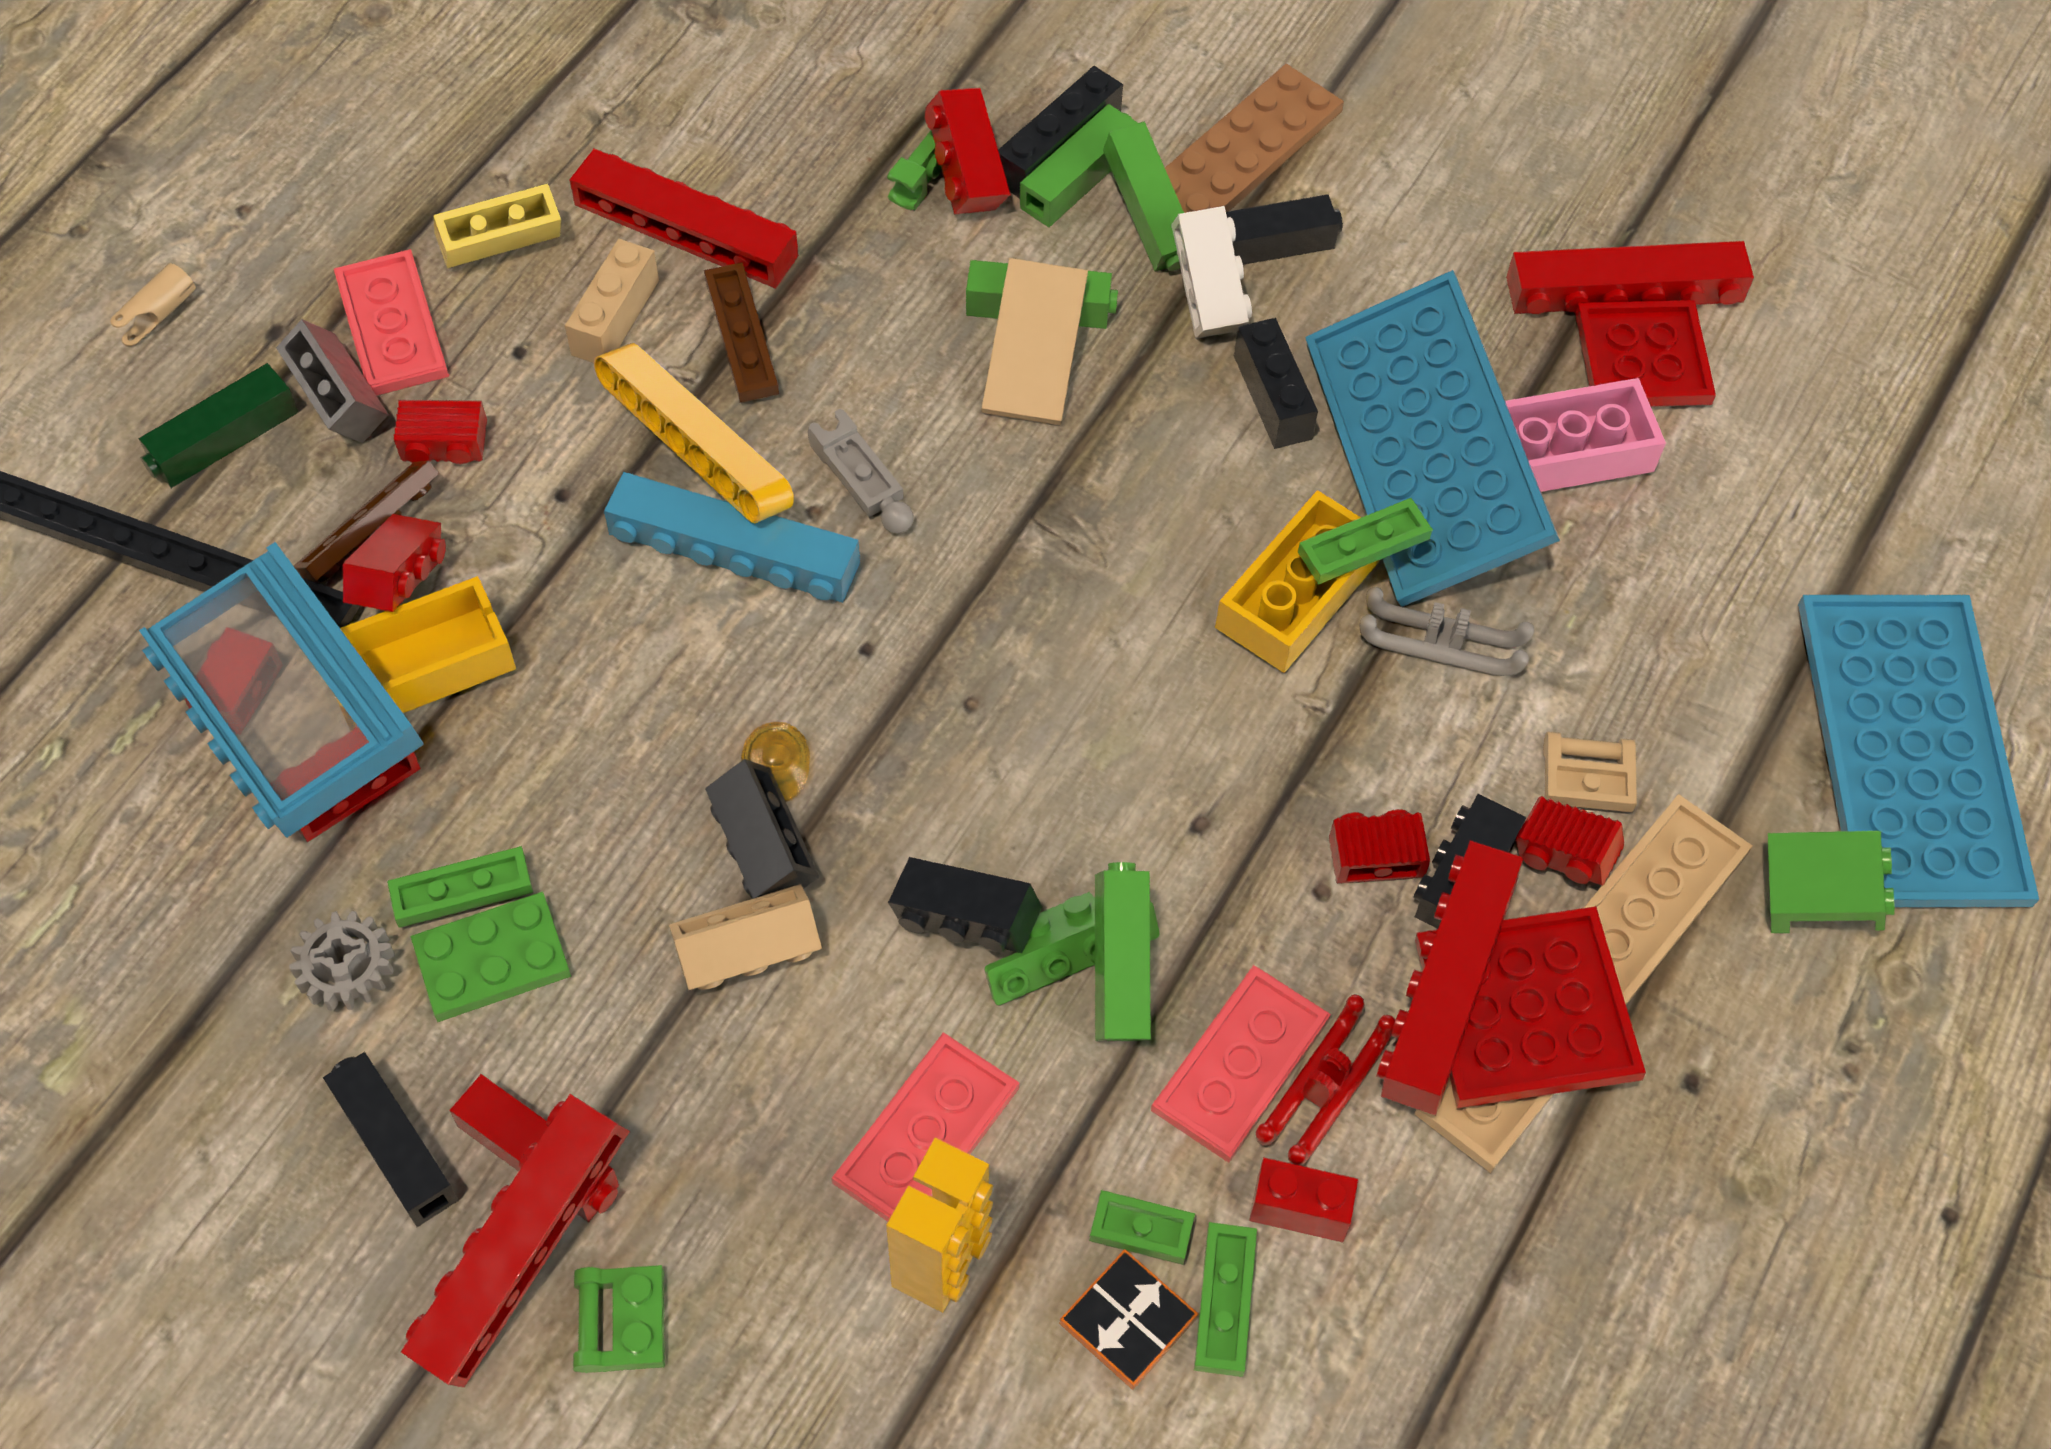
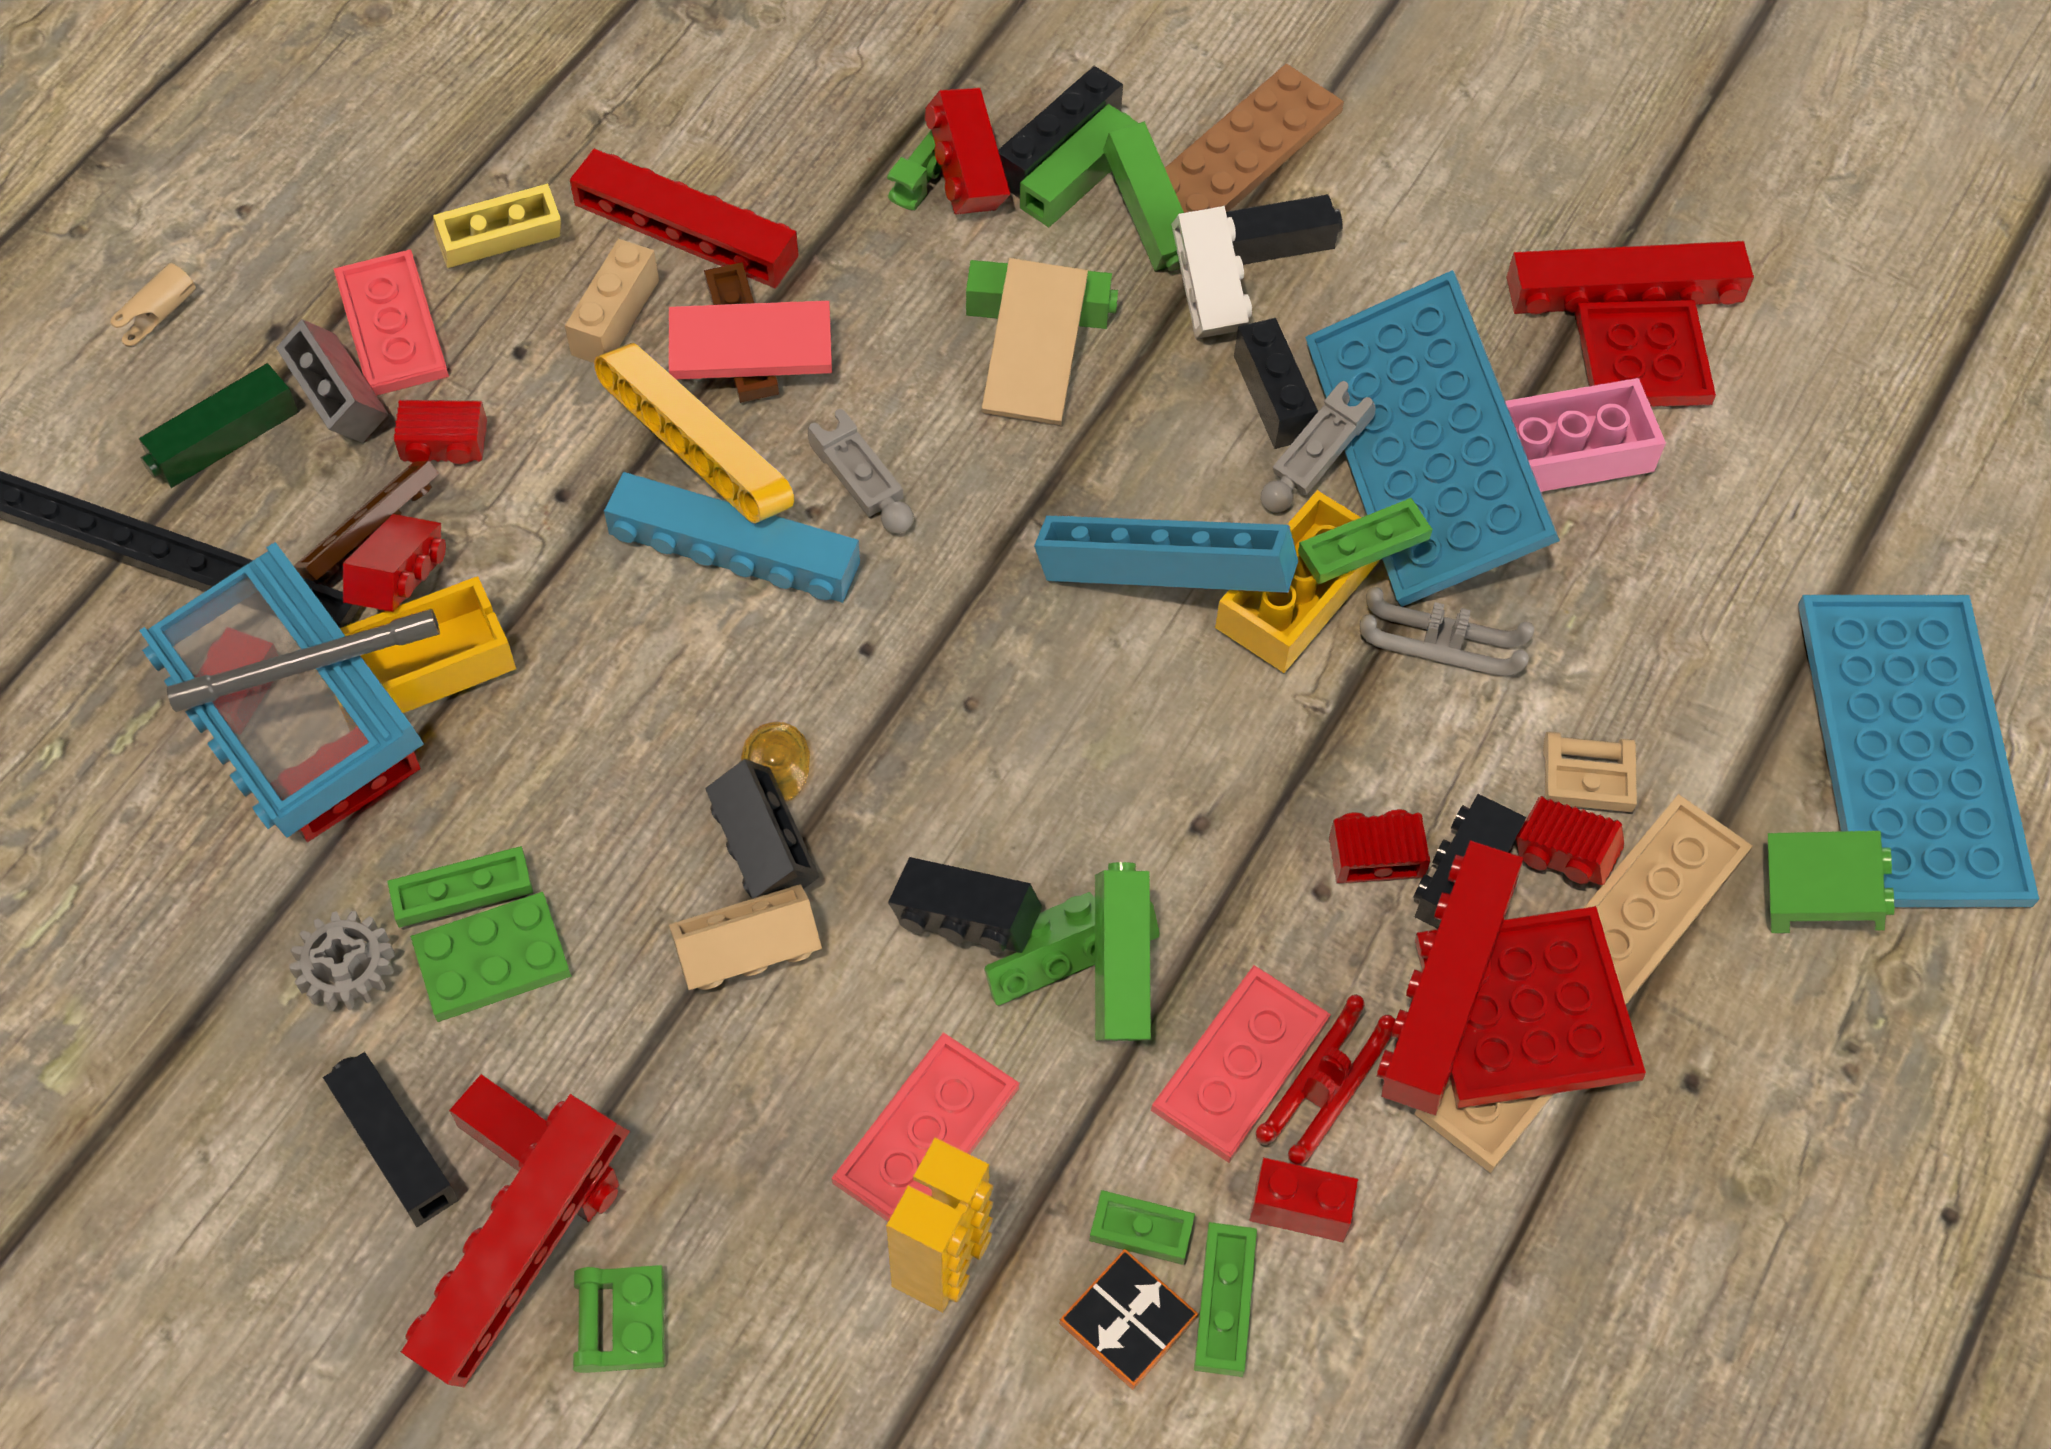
none -> dark grey piece [167,609,440,712]
none -> coral tile [669,301,832,380]
none -> dark azure brick [1034,515,1298,593]
none -> light grey plate [1260,381,1376,513]

